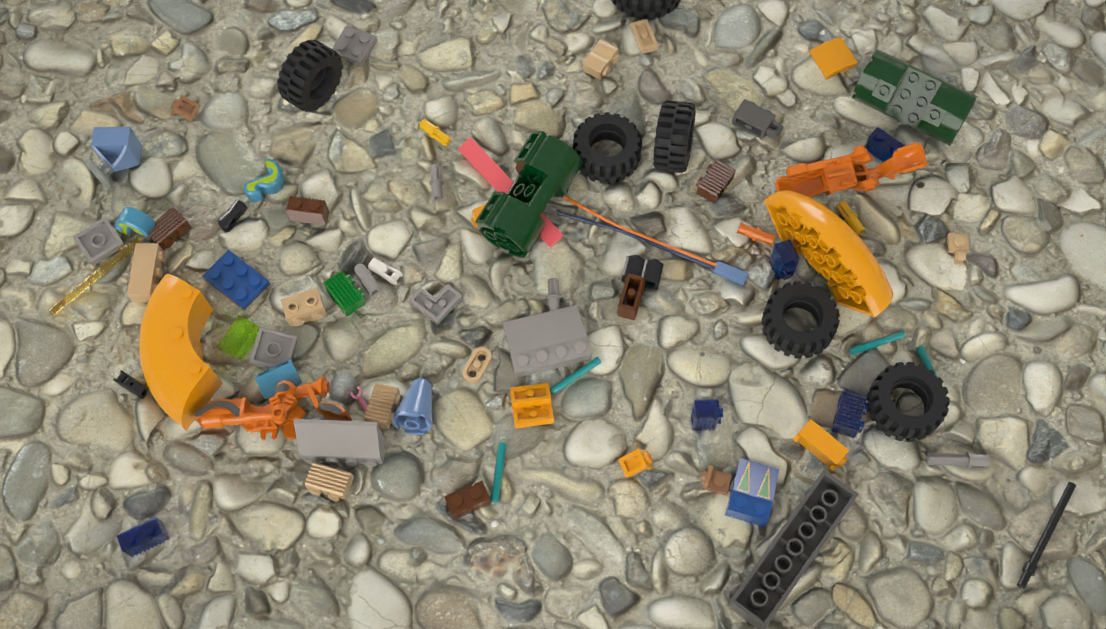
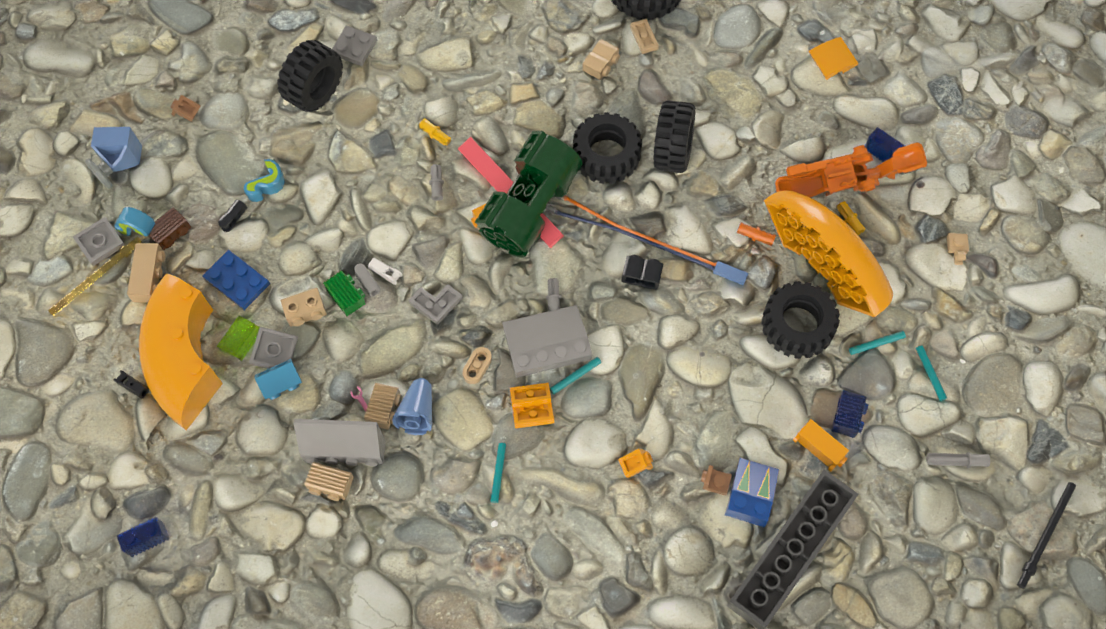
orange piece [192,376,352,440] -> none
reddish brown brick [286,195,330,226] -> none
reddish brown brick [444,481,491,520] -> none
reddish brown brick [617,273,646,320] -> none
clear blue brick [691,399,723,431] -> none
reddish brown brick [696,160,736,204] -> none
dark grey brick [732,99,783,140] -> none
clear blue brick [769,239,800,280] -> none
dark green cylinder [852,49,978,146] -> none
black tyre [867,362,950,442] -> none

